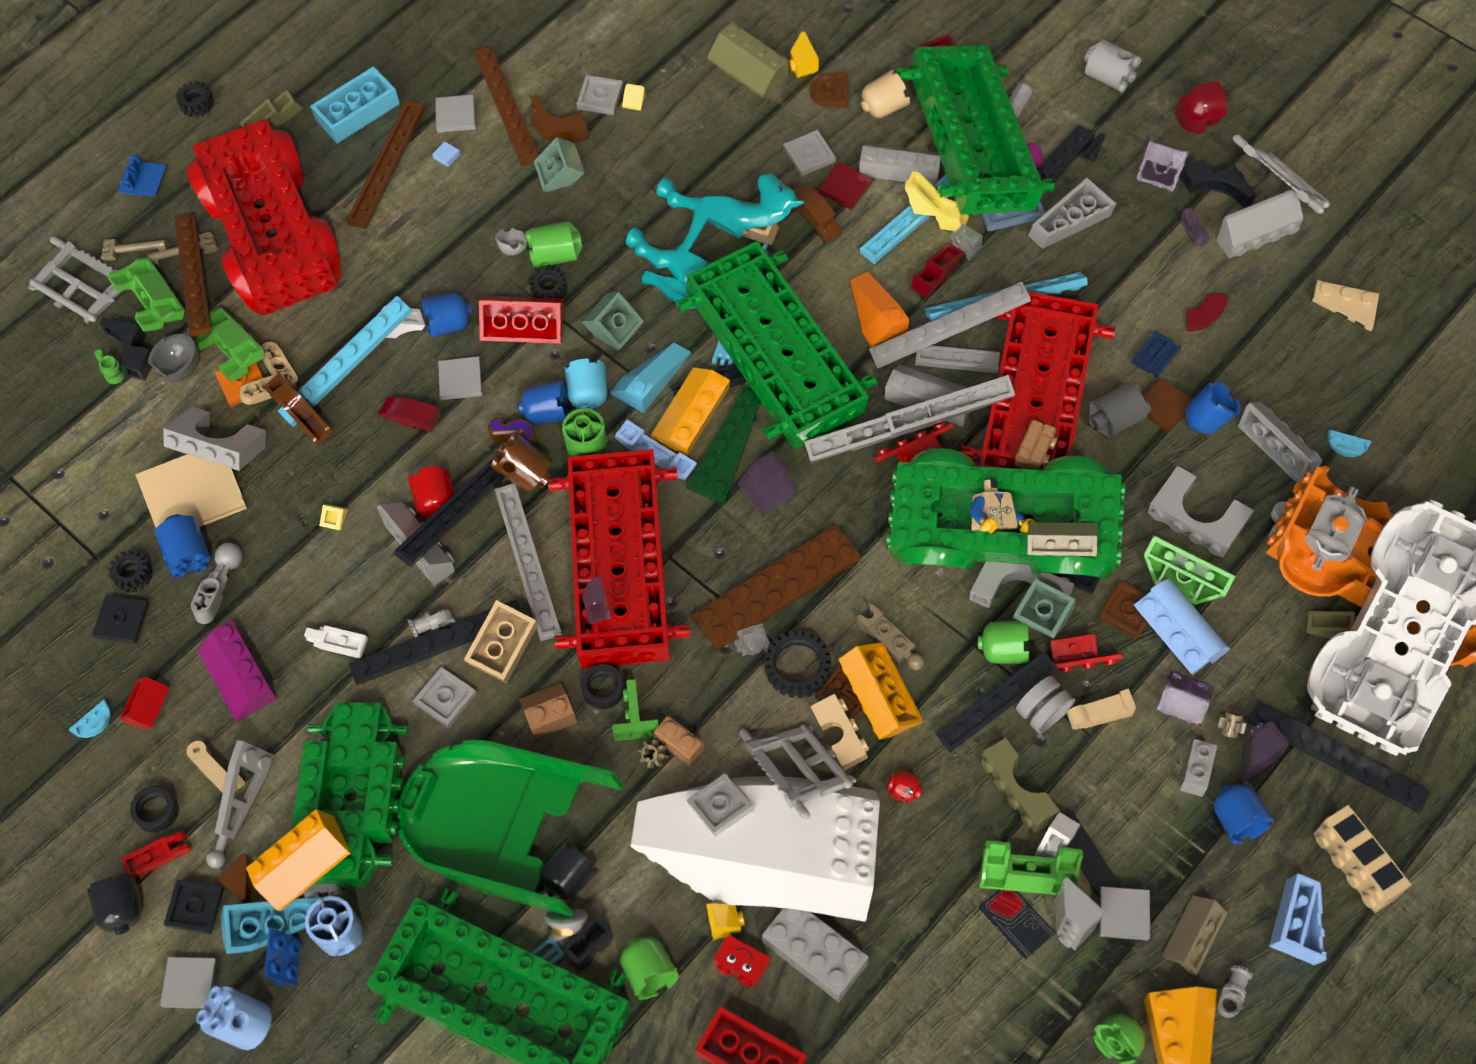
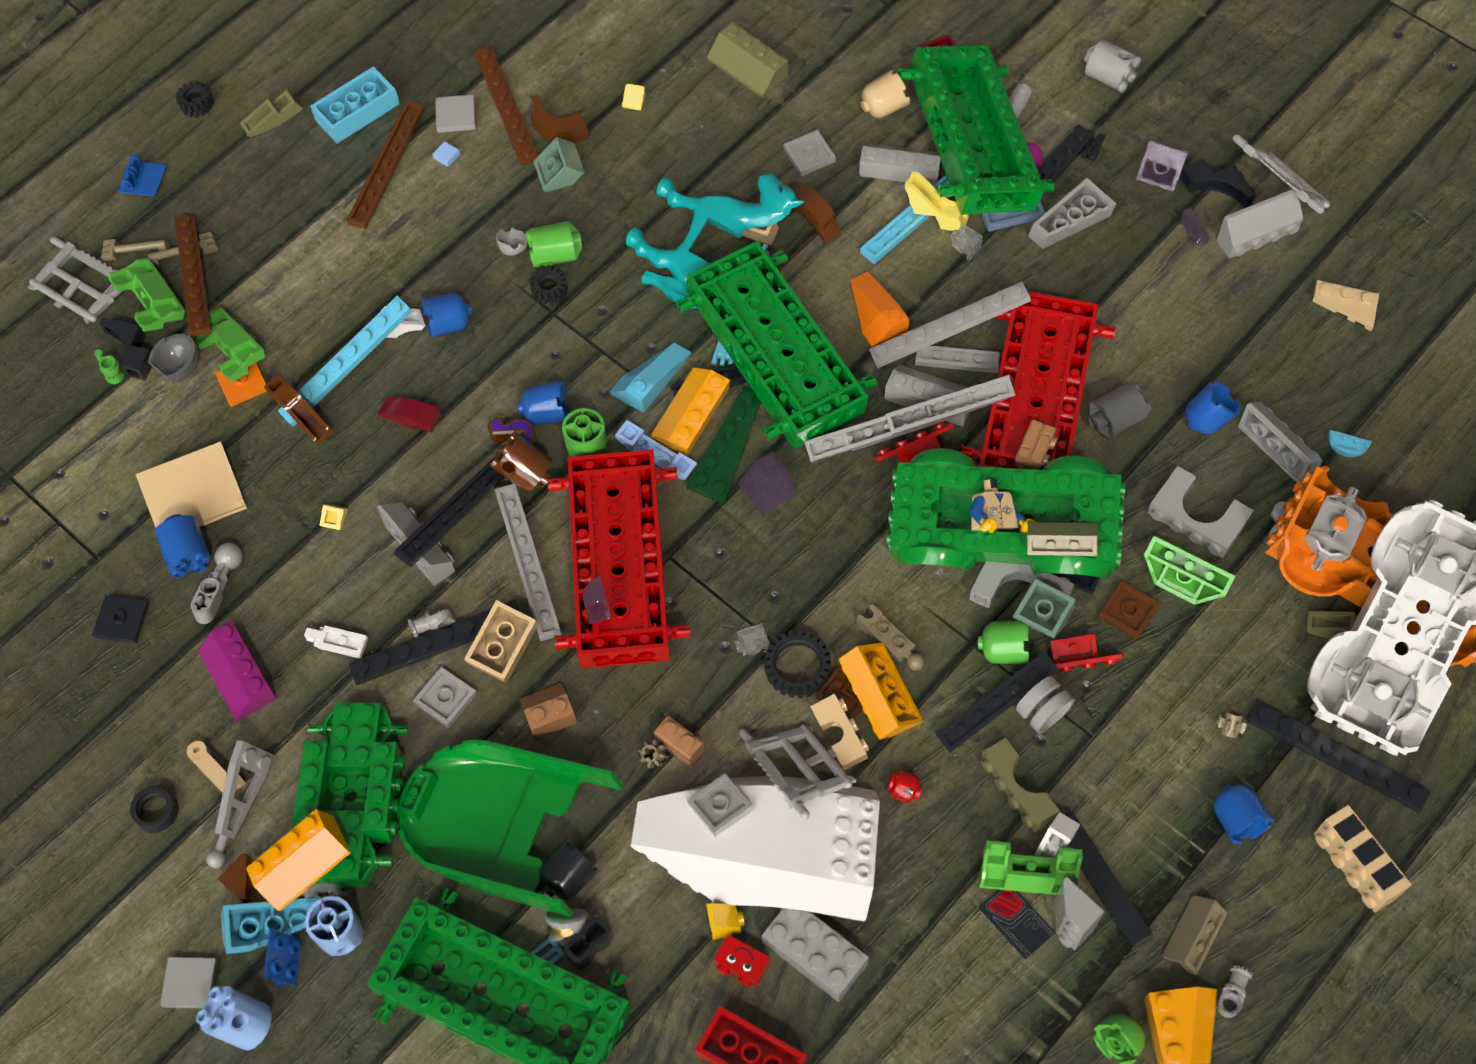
medium azure tile [68,699,111,738] -> none
black cylinder [87,874,142,935] -> none
black tyre [108,550,153,593] -> none
red brick [119,676,169,729] -> none
red hinge [121,831,192,878] -> none
light grey arch [163,406,266,471] -> none
black plate [163,879,225,935] -> none
red piece [186,118,342,316] -> none
tan beam [240,342,298,405] -> none
red cylinder [408,466,454,518] -> none
light grey tile [438,357,482,400] -> none
red slope [479,296,564,343] -> none
medium azure cylinder [564,359,607,410] -> none
light grey tile [576,75,623,115] -> none
black tyre [581,664,625,709] -> none
sand green slope [582,292,644,350] -> none
bright green bracket [612,679,659,741] -> none
bright green cylinder [620,936,679,1000] -> none
reddish brown plate [692,524,861,651] -> none
yellow slope [788,31,819,78] -> none
reddish brown tile [810,73,848,107] -> none
dark red tile [818,162,873,210] -> none
dark red slope [910,242,965,298] -> none
medium azure plate [924,272,1088,321] -> none
tan leg [1066,689,1136,730] -> none
light grey tile [1100,887,1150,940] -> none
dark blue plate [1132,331,1181,378] -> none
light blue brick [1134,579,1230,675] -> none
reddish brown tile [1143,378,1192,433] -> none
slope [1157,670,1214,726] -> none
dark red brick [1175,80,1227,134] -> none
light grey brick [1179,739,1217,797] -> none
dark red tile [1186,294,1228,331] -> none
clear purple slope [1240,721,1289,783] -> none
light blue wedge [1269,874,1326,965] -> none

